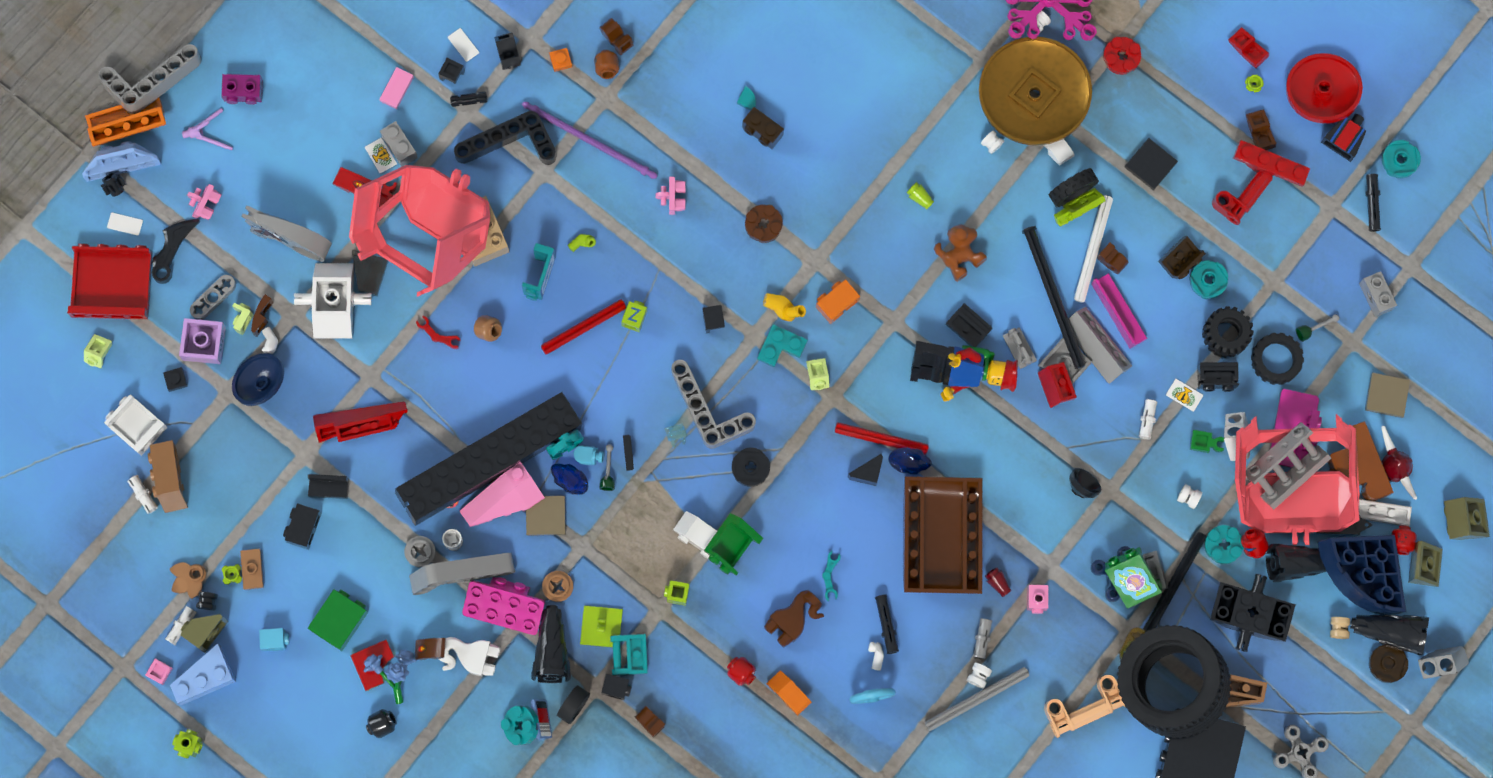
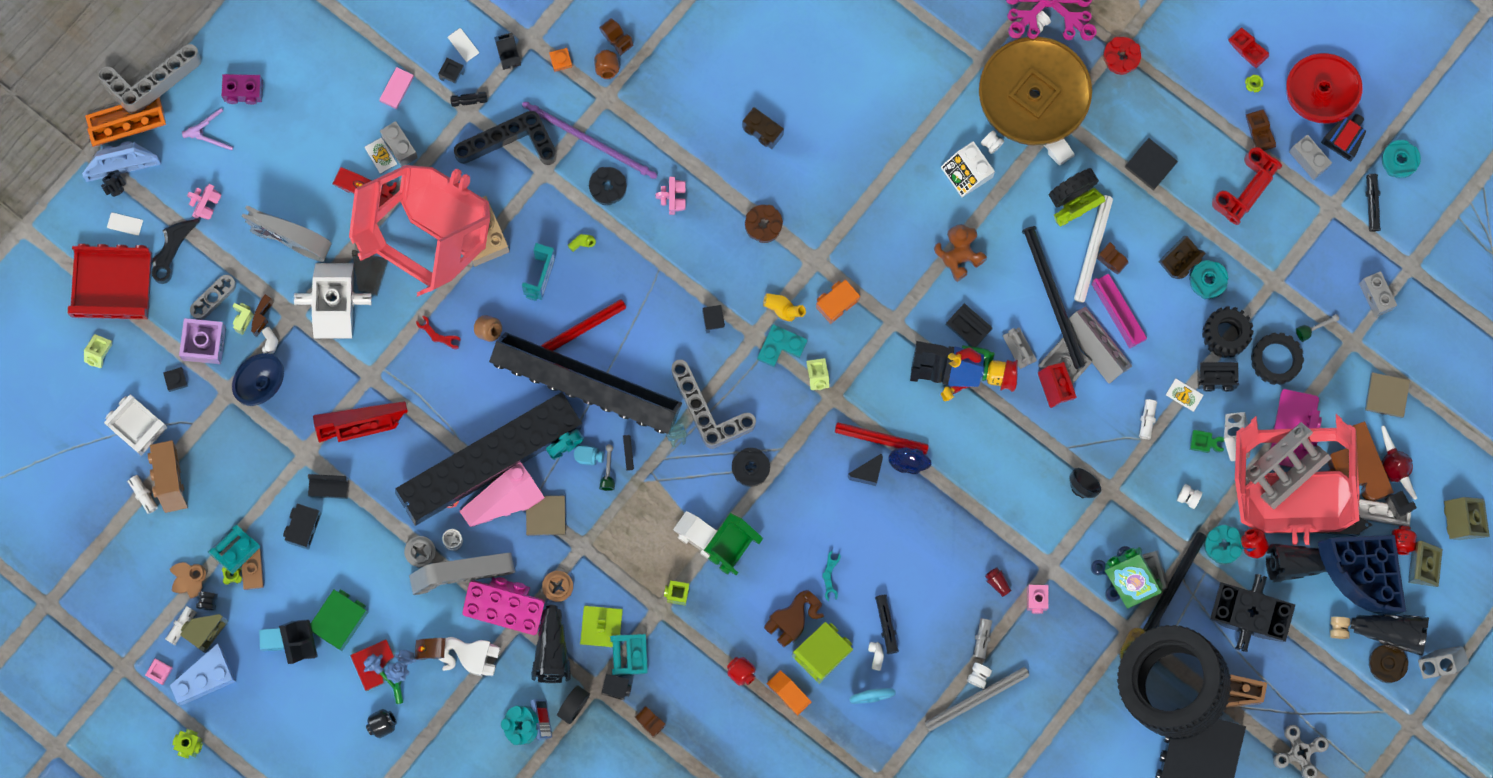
clear blue arm [551,464,588,495] -> none
lime brick [621,301,647,333] -> none
teal tile [737,86,756,111] -> none
reddish brown slope [903,476,982,594] -> none
lime cone [906,182,934,210] -> none
light nougat piece [1044,675,1125,738] -> none
red plate [1233,140,1310,187] -> none
none -> teal plate [208,525,260,574]
none -> black panel [279,620,318,664]
none -> black piece [489,332,682,434]
none -> black plate [589,167,627,205]
none -> lime slope [792,622,853,684]
none -> white slope [941,141,995,198]
none -> light grey brick [1289,135,1332,180]
none -> black panel [1385,491,1417,519]

